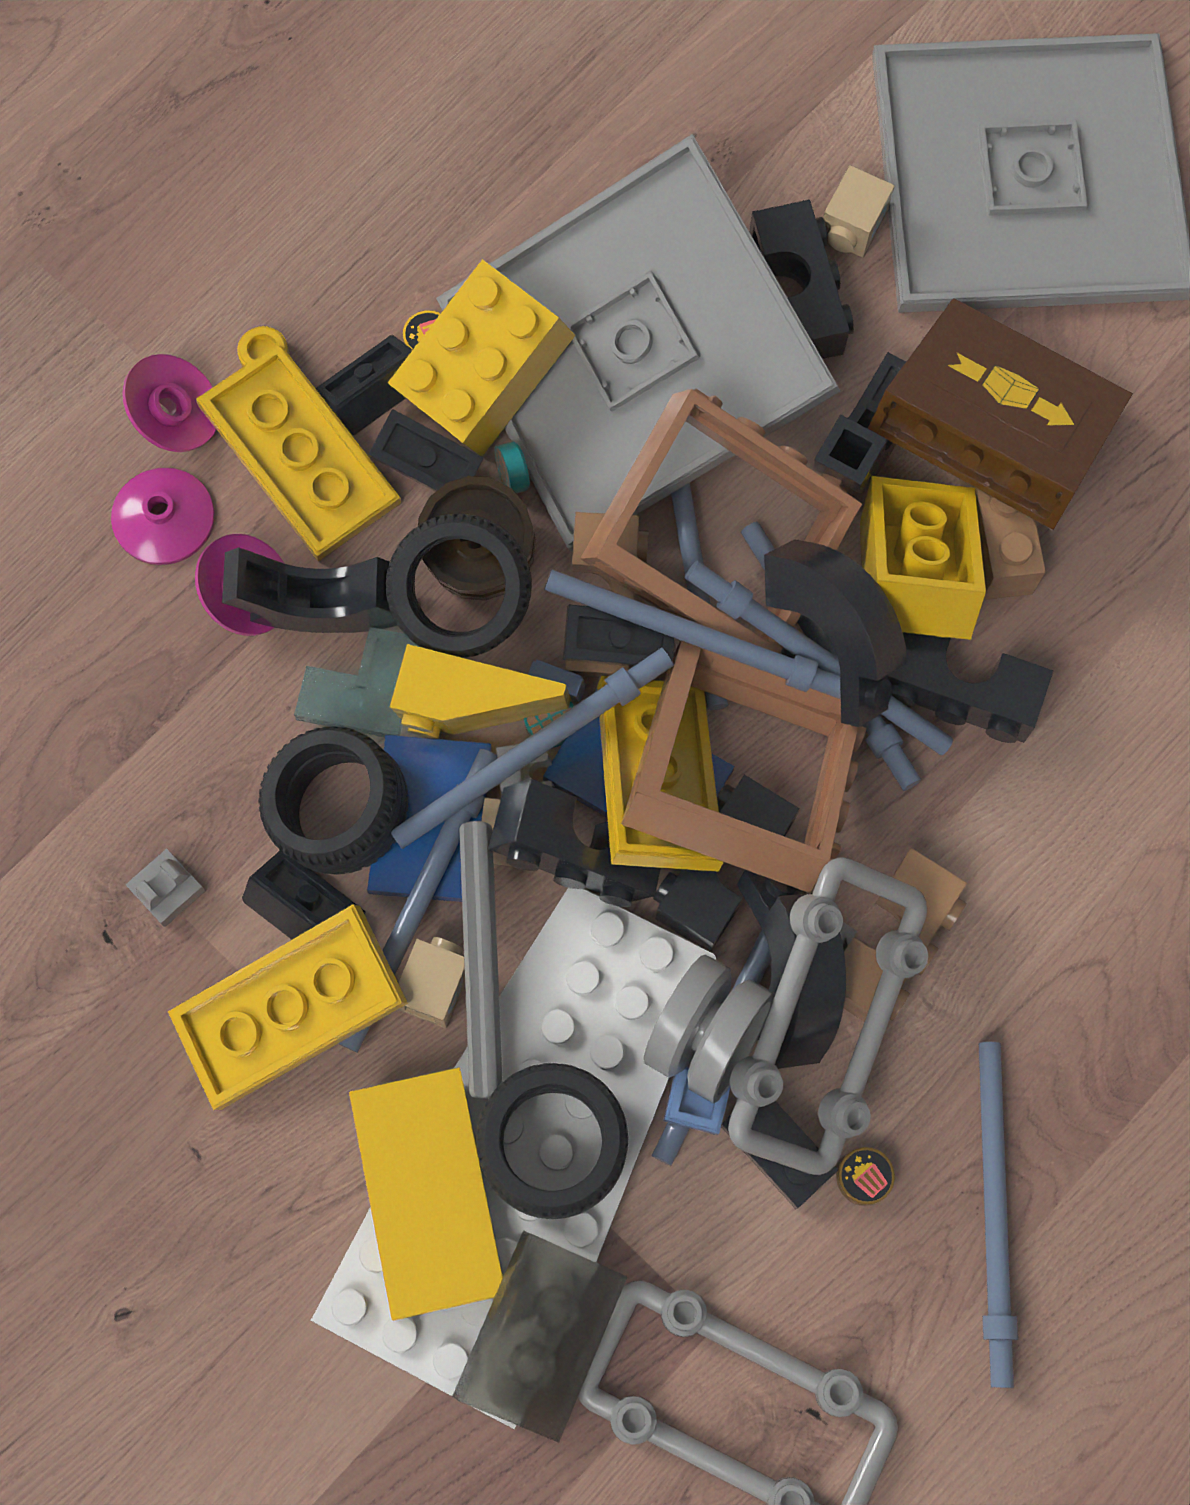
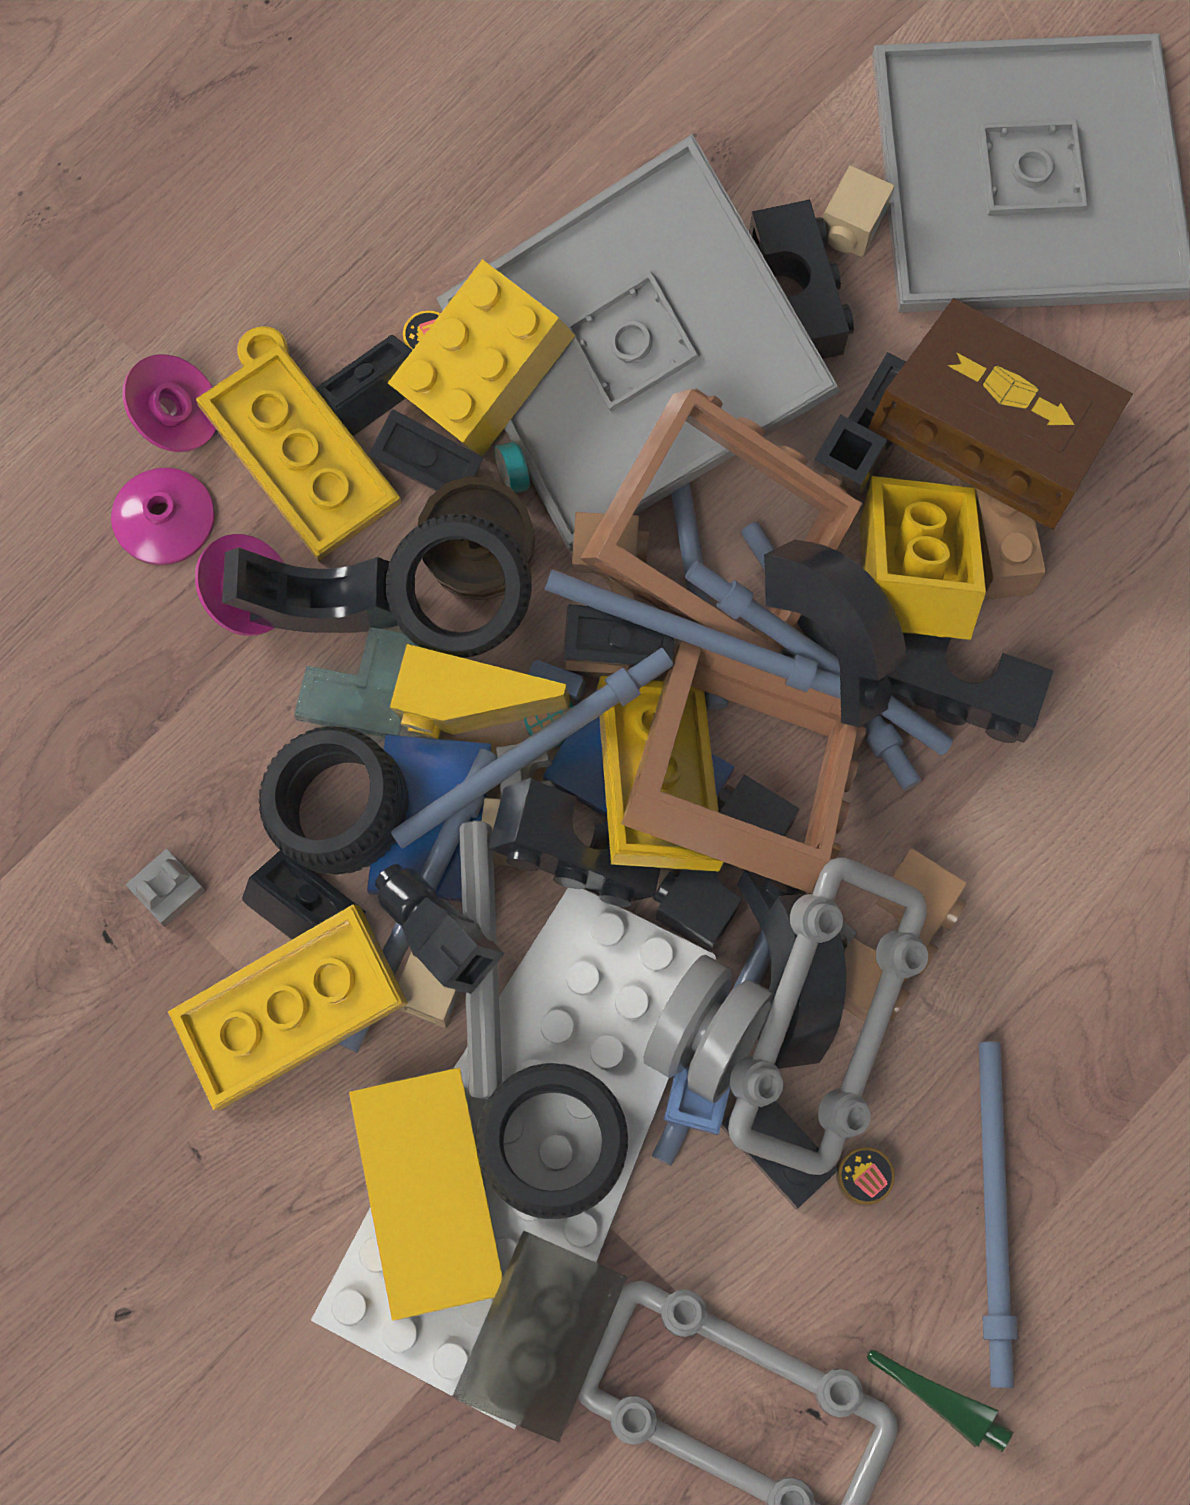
none -> black piece [375,864,504,994]
none -> dark green piece [867,1350,1013,1452]

